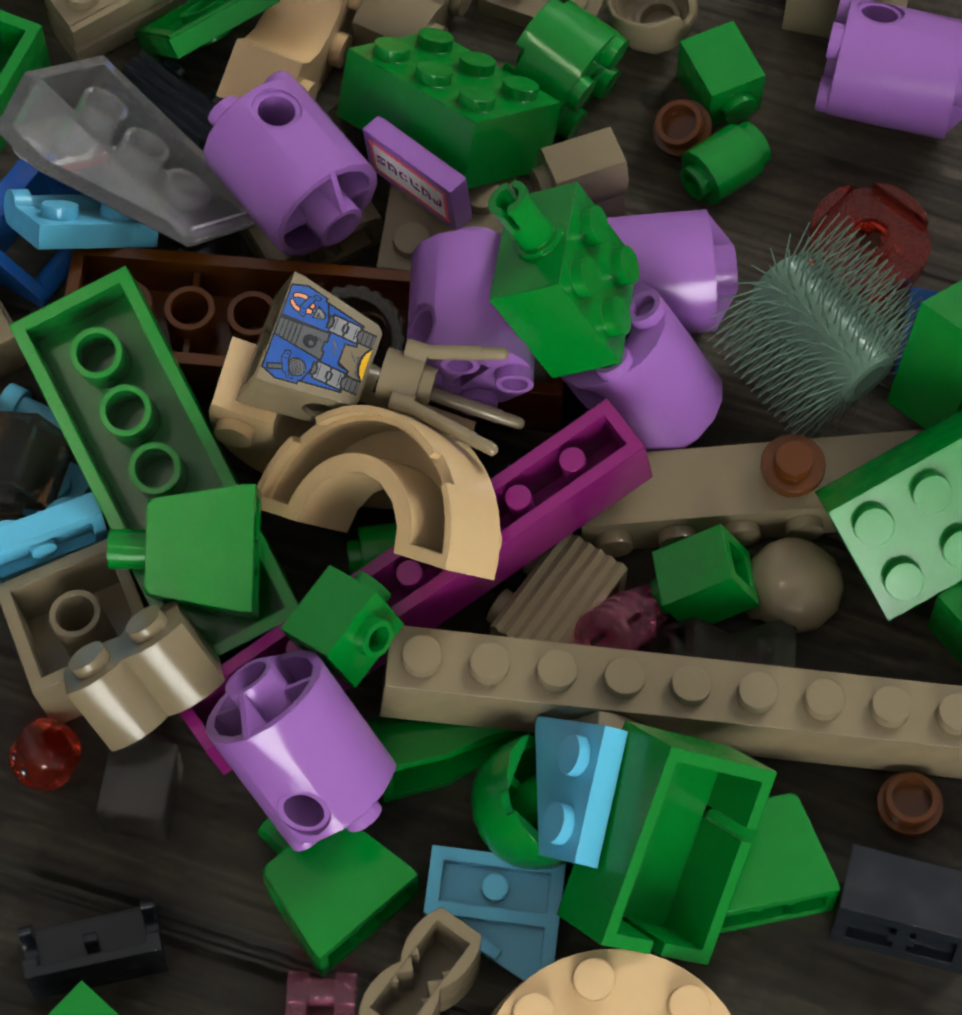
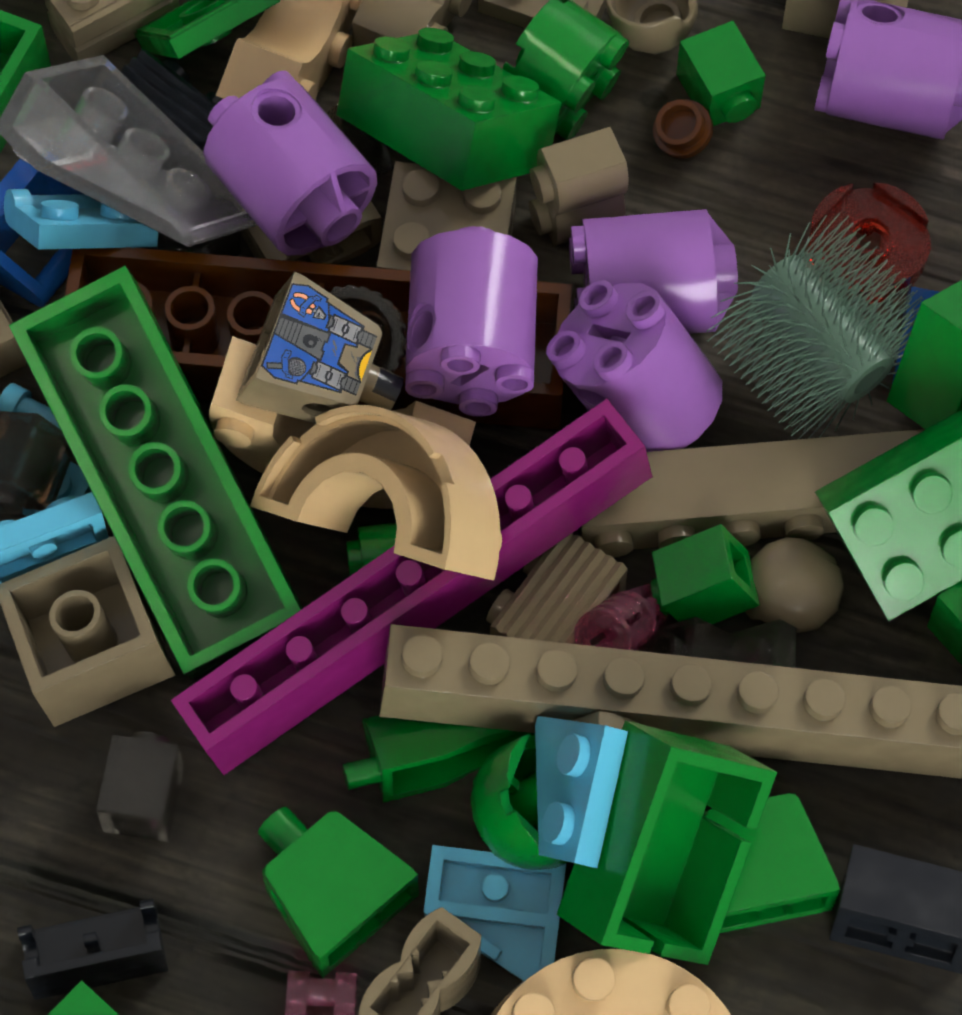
clear red piece [9,718,82,791] -> none
dark tan brick [63,601,225,752] -> none
green torso [107,484,262,618] -> none
medium lavender cylinder [205,650,397,852] -> none
green brick [280,565,404,688] -> none
medium lavender tile [363,116,472,230] -> none
dark tan plant [375,338,525,456] -> none
green brick [488,180,639,378] -> none
green brick [679,121,771,205] -> none
reddish brown plate [760,434,826,498] -> none
reddish brown plate [876,772,944,838] -> none

